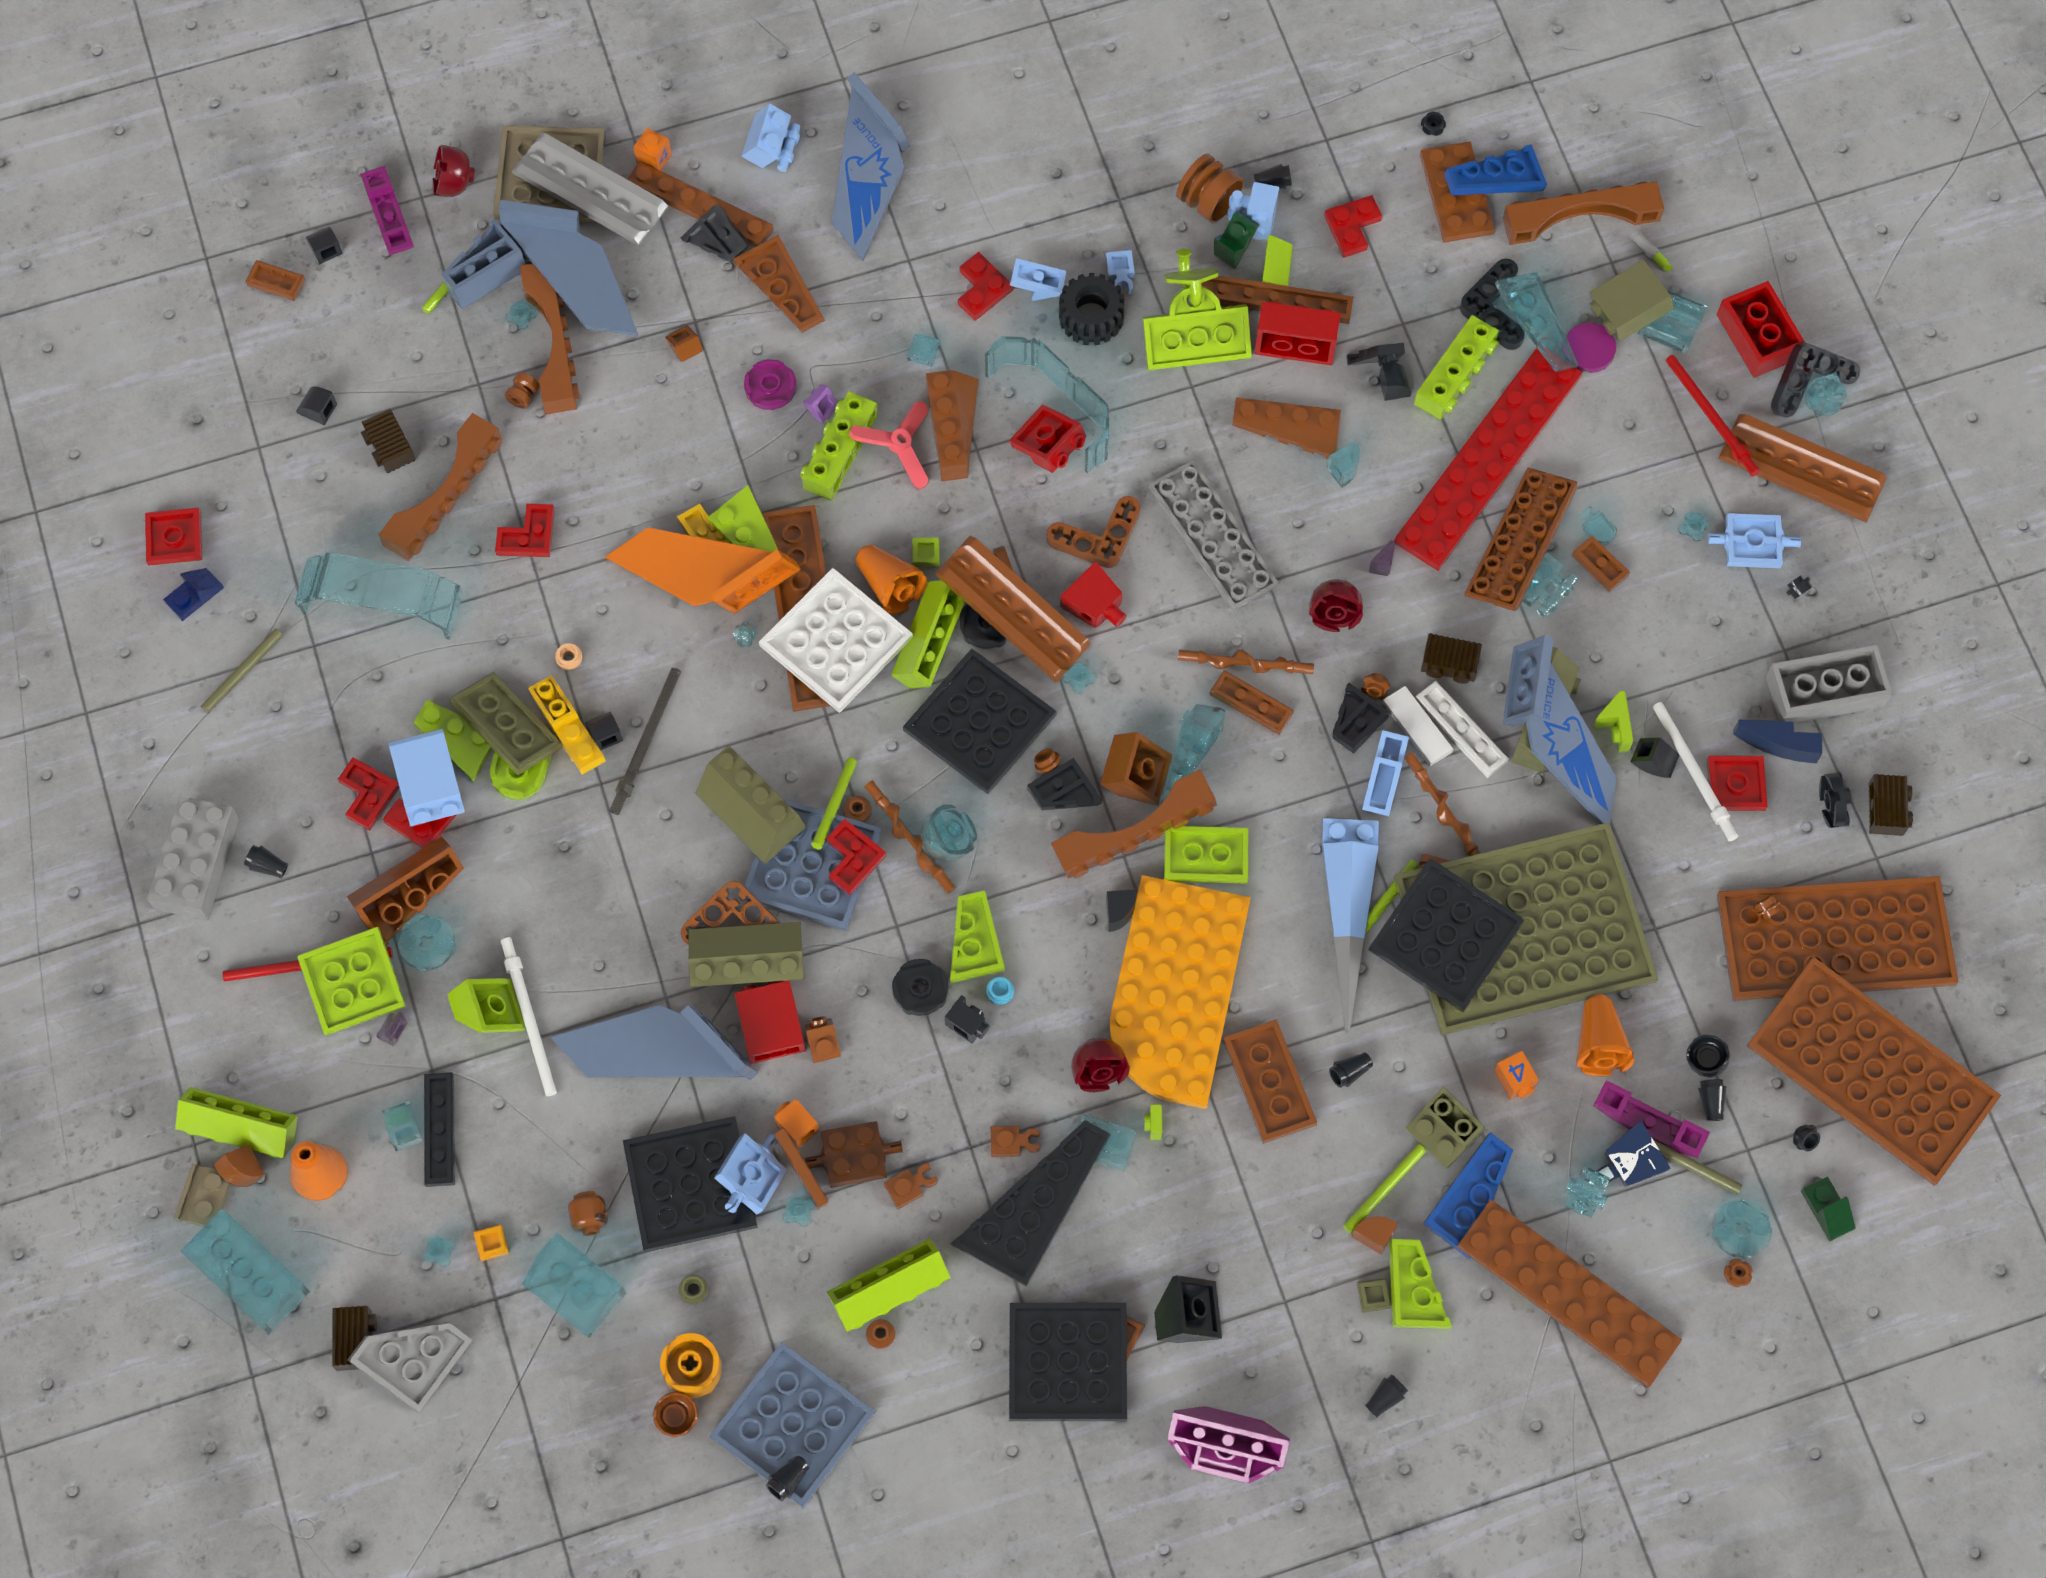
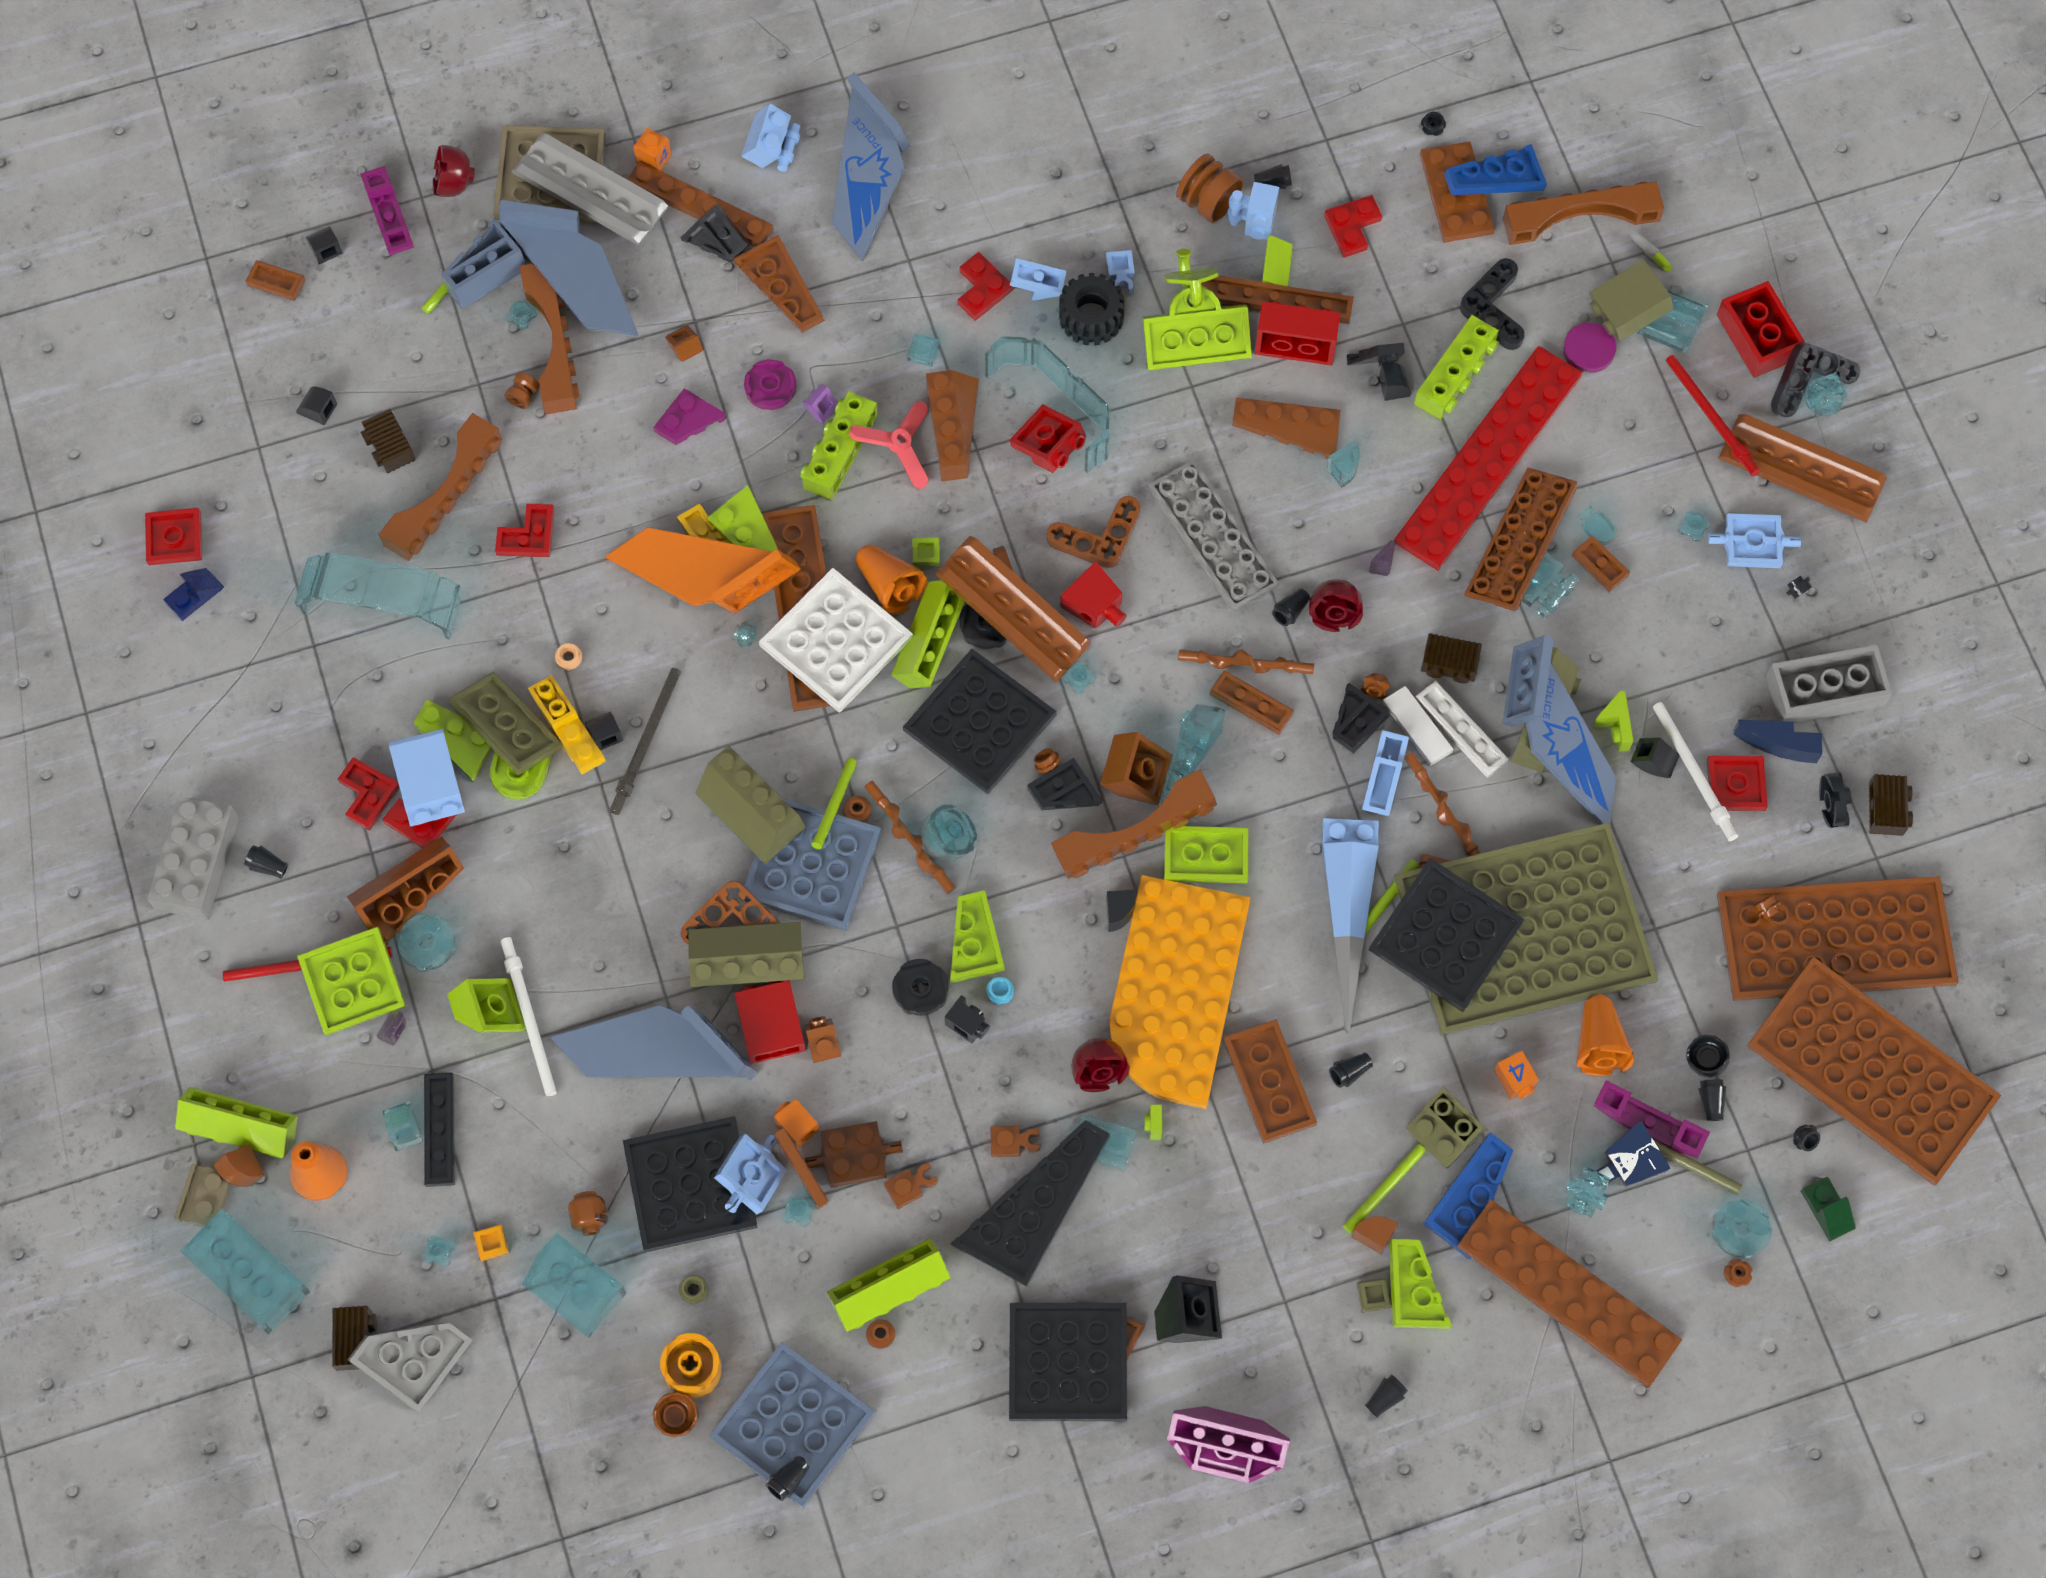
olive bar [200,628,283,714] -> none
red plate [826,818,887,896] -> none
dark green slope [1214,211,1259,269] -> none
clear light blue wedge [1495,272,1578,372] -> none
none -> magenta wing [653,388,726,445]
none -> black cone [1272,588,1310,626]

